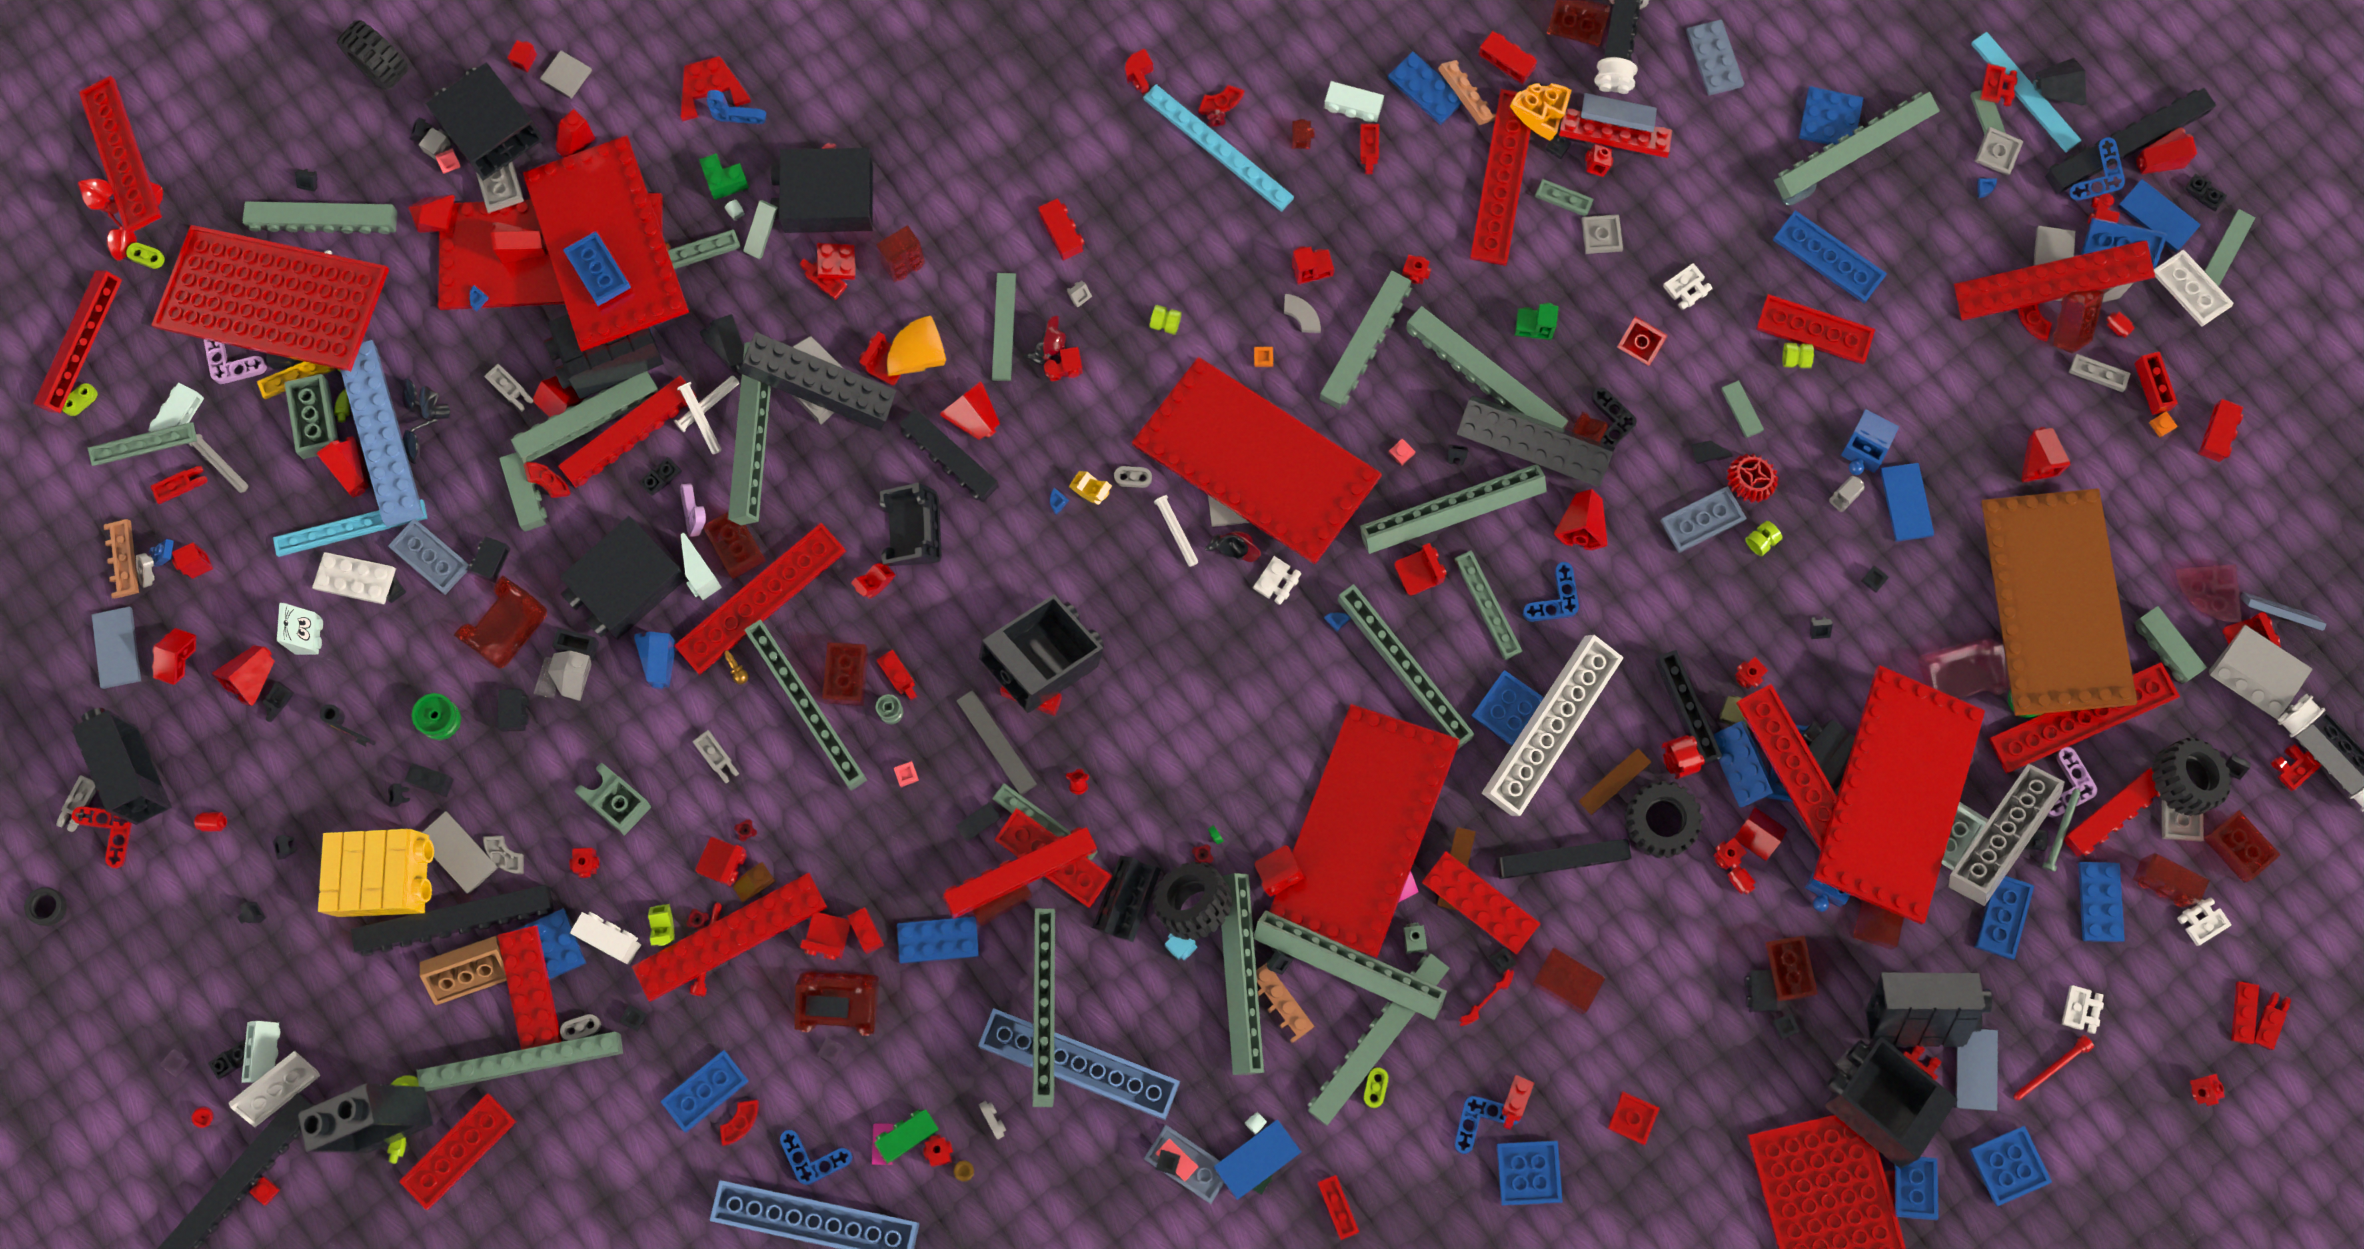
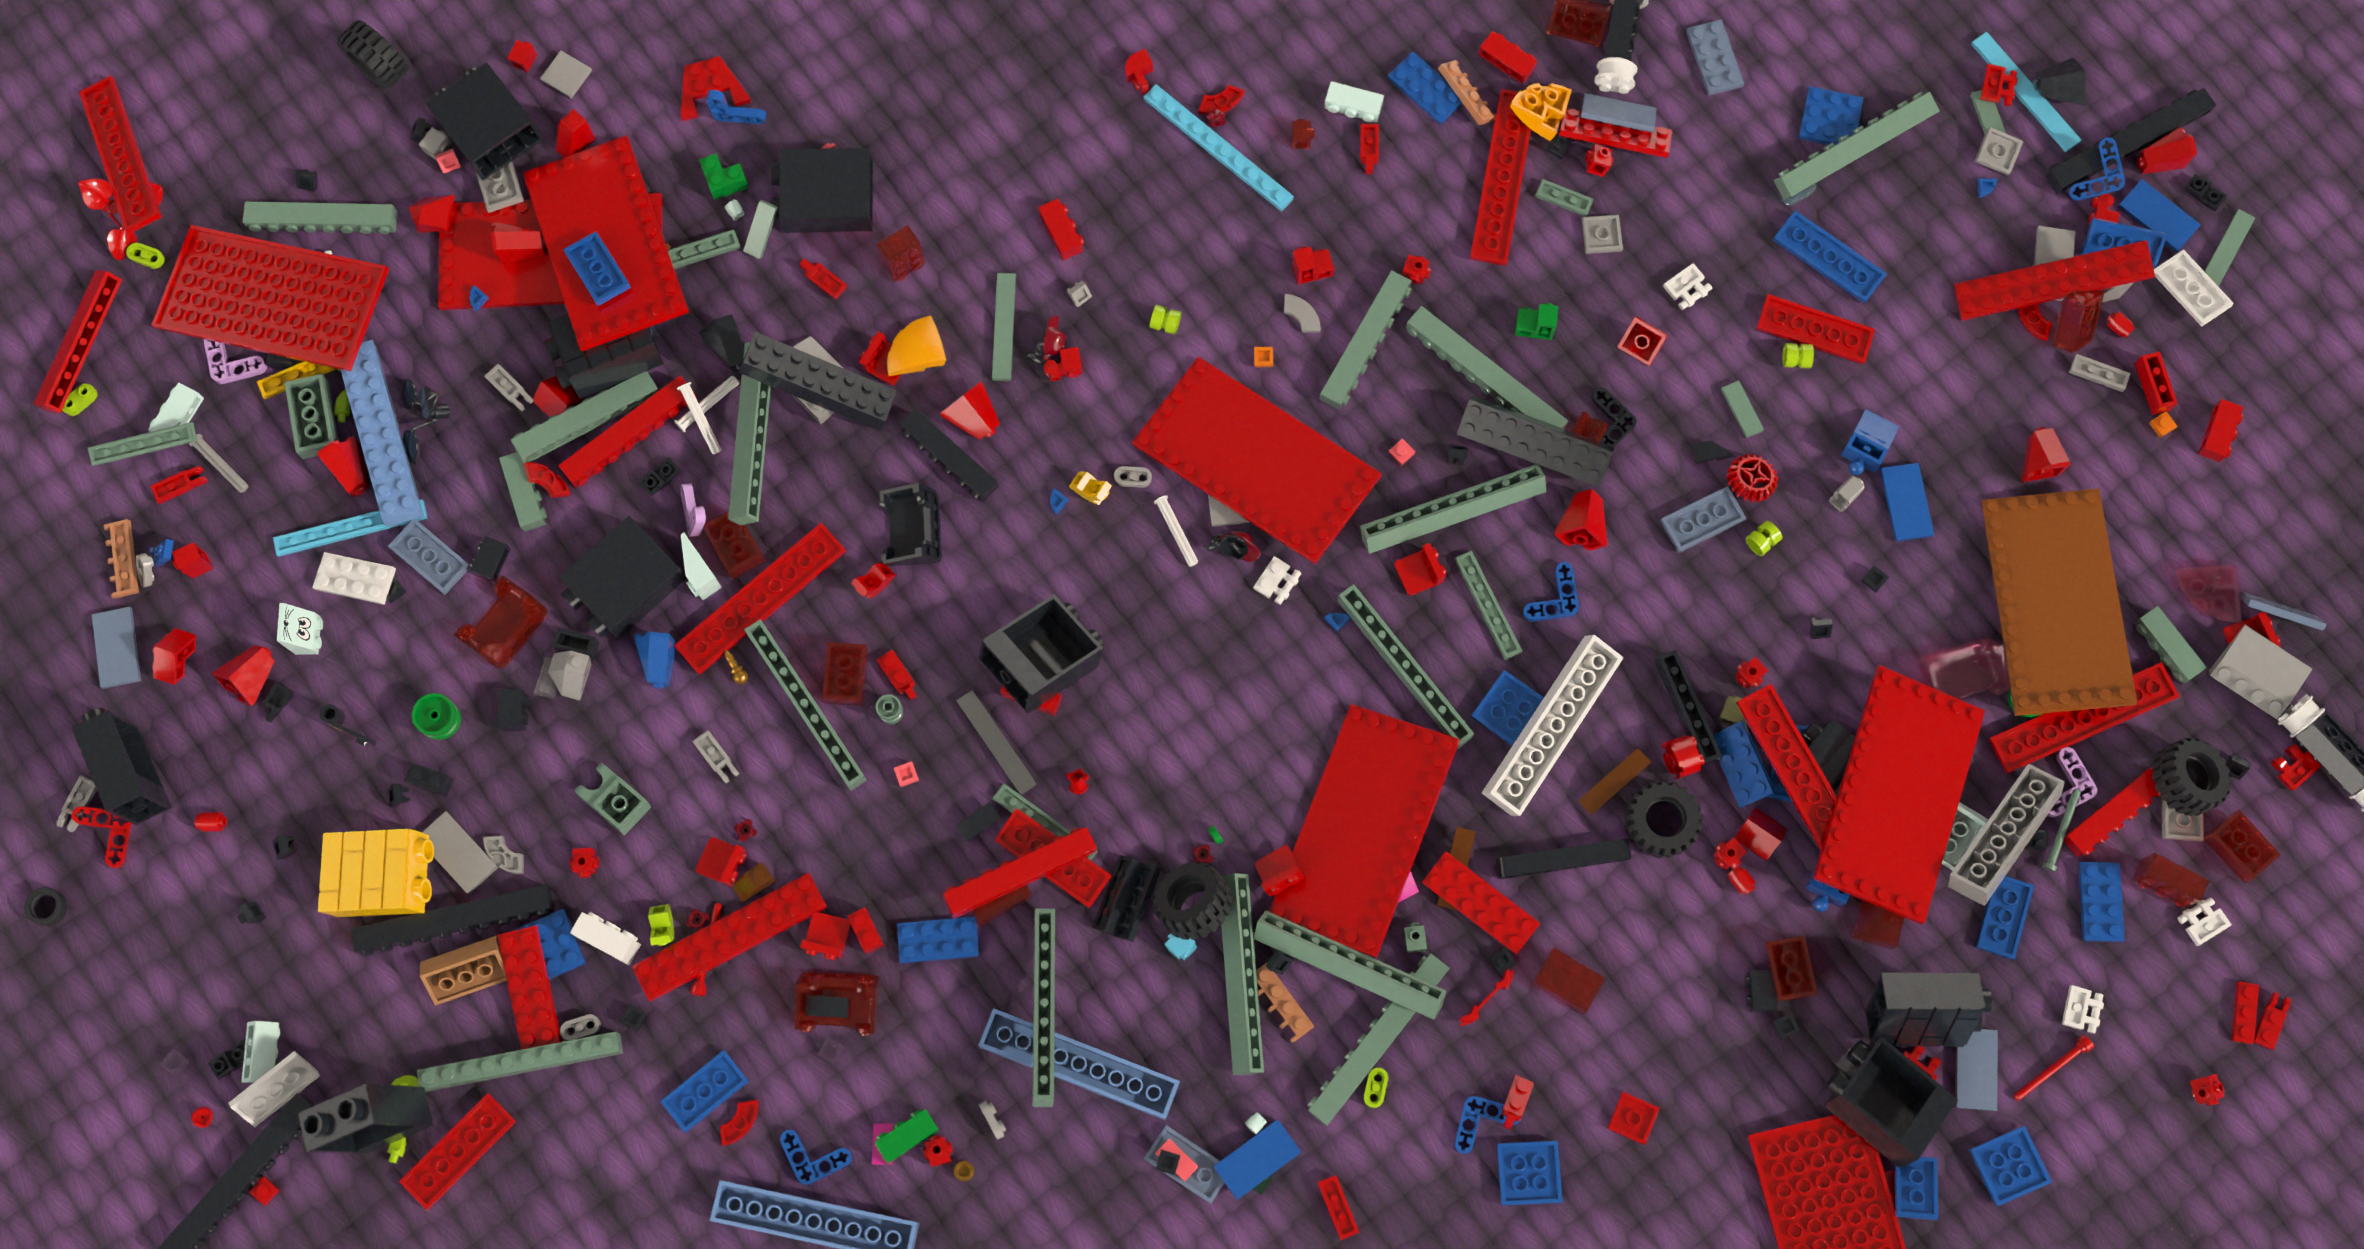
red plate [817,243,855,280] -> none

